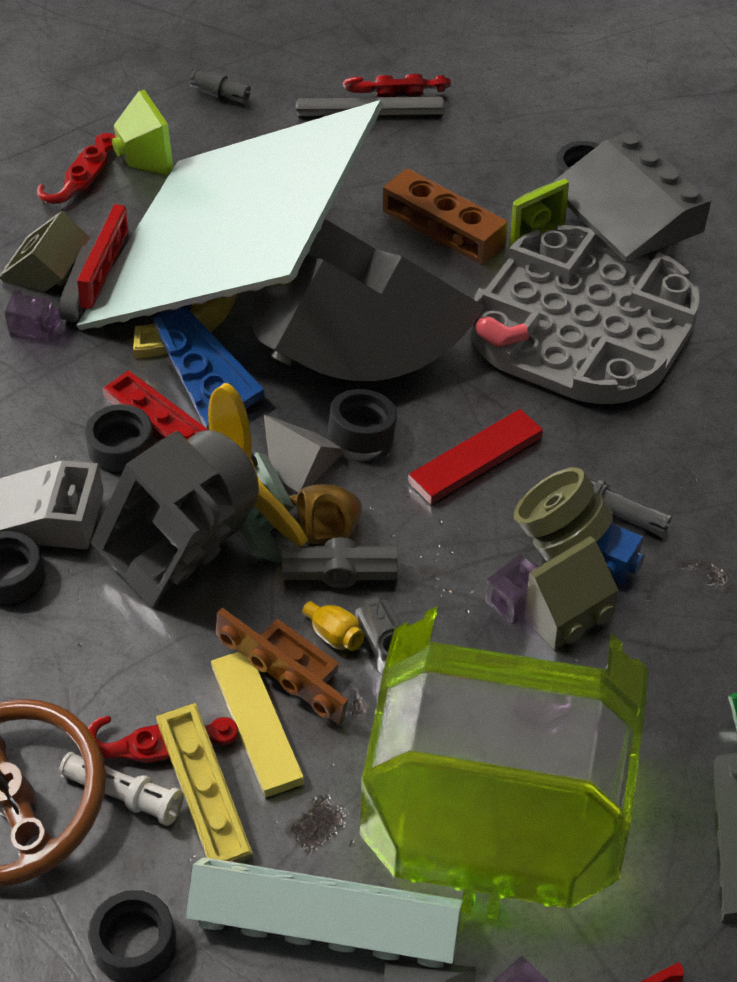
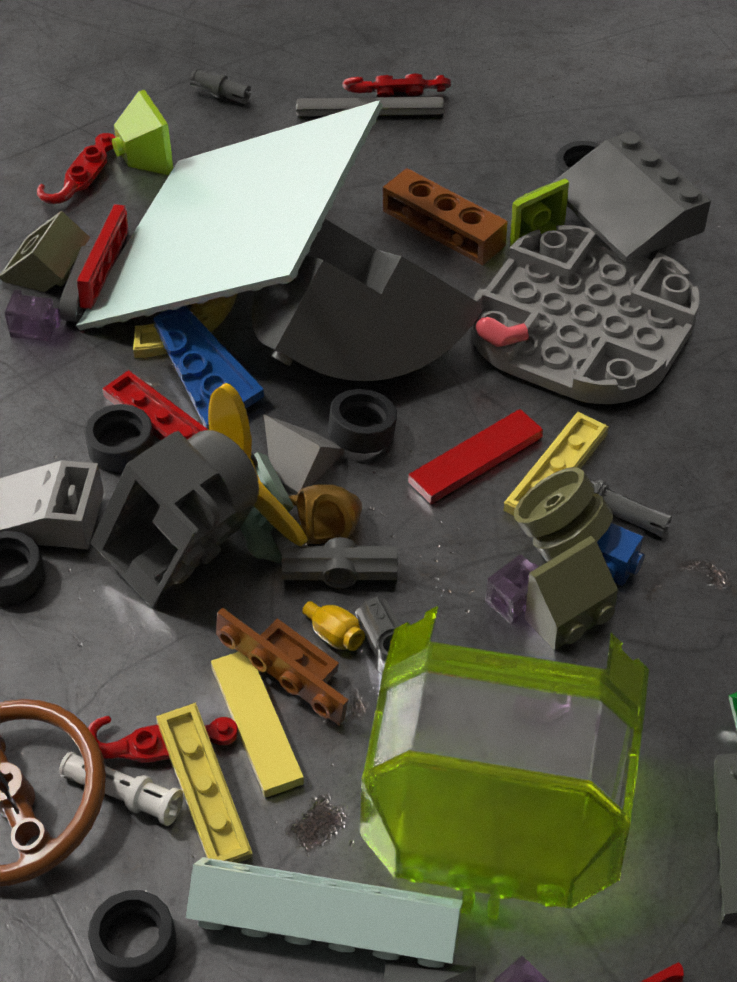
none -> light yellow tile [503,412,609,516]

